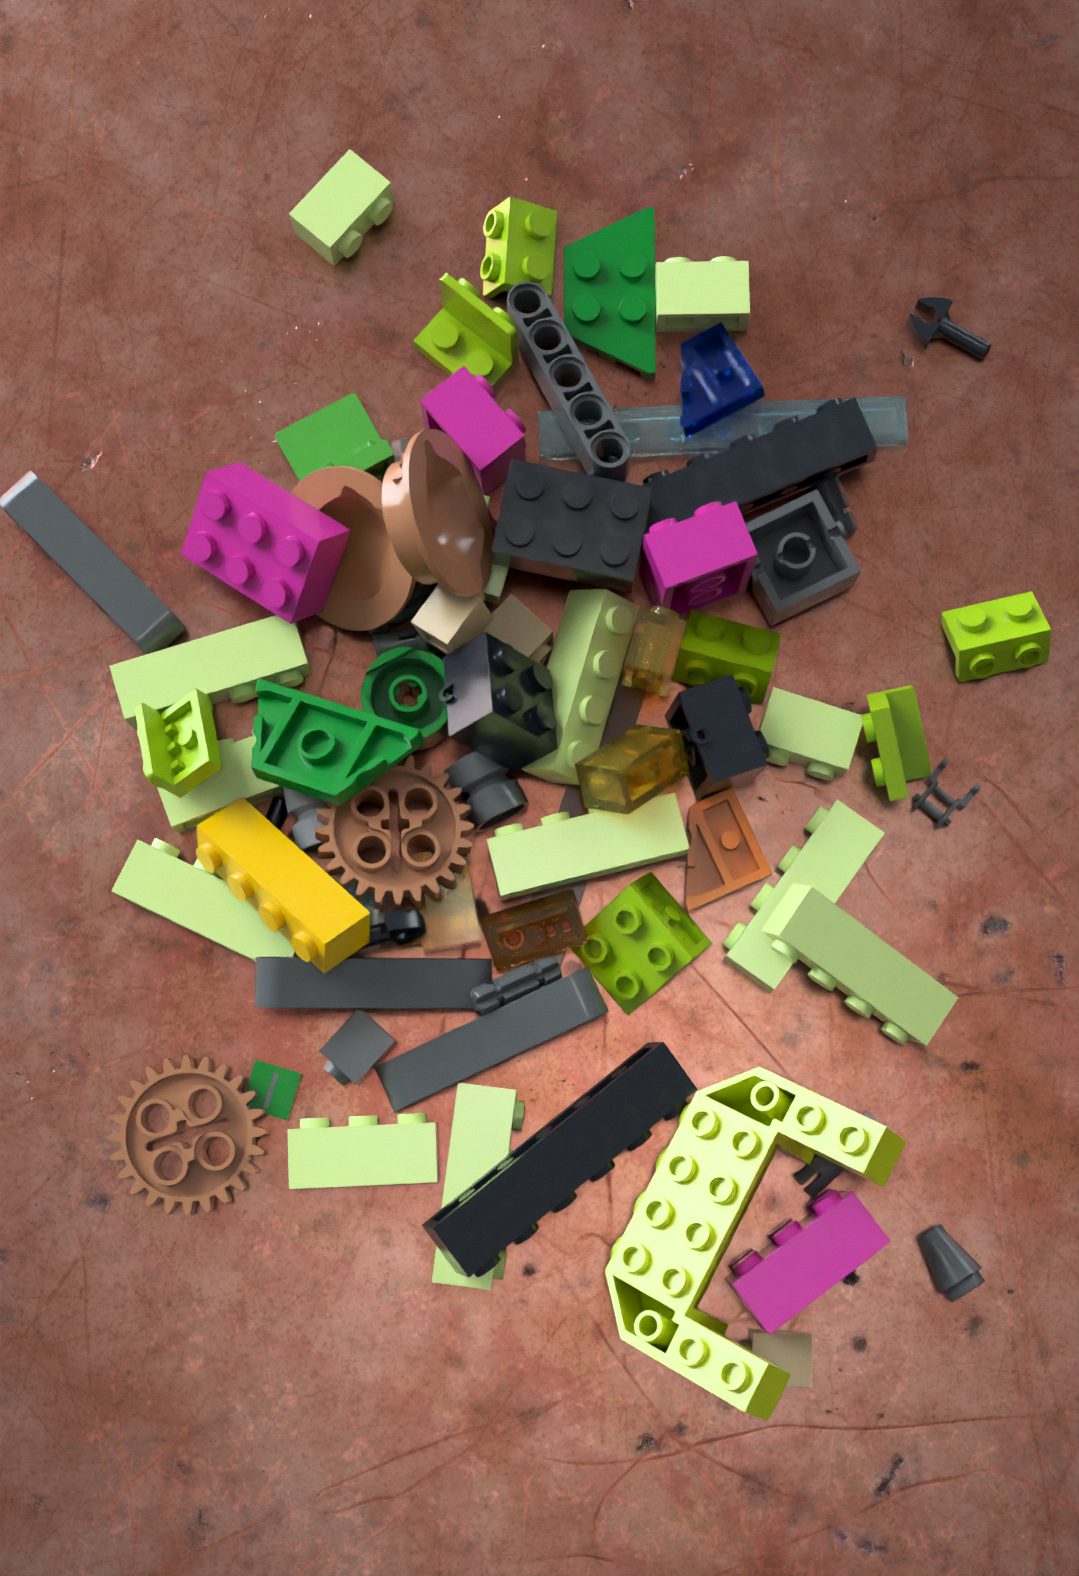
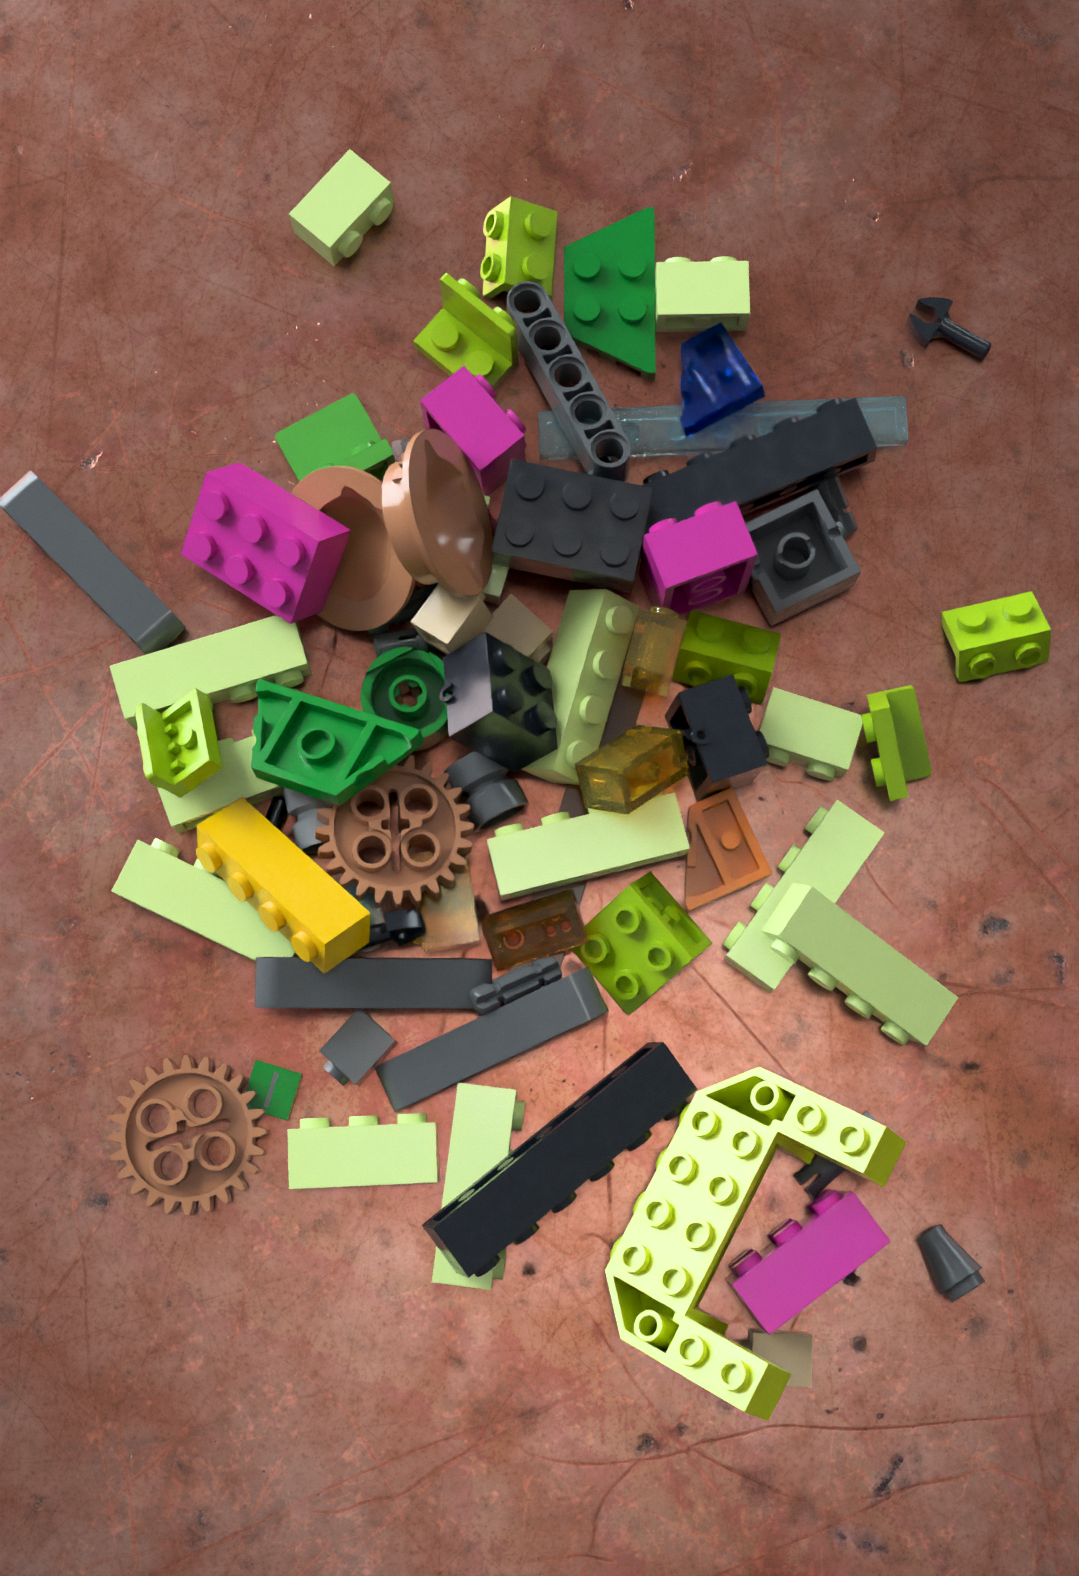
dark grey piece [912,758,981,829] -> none

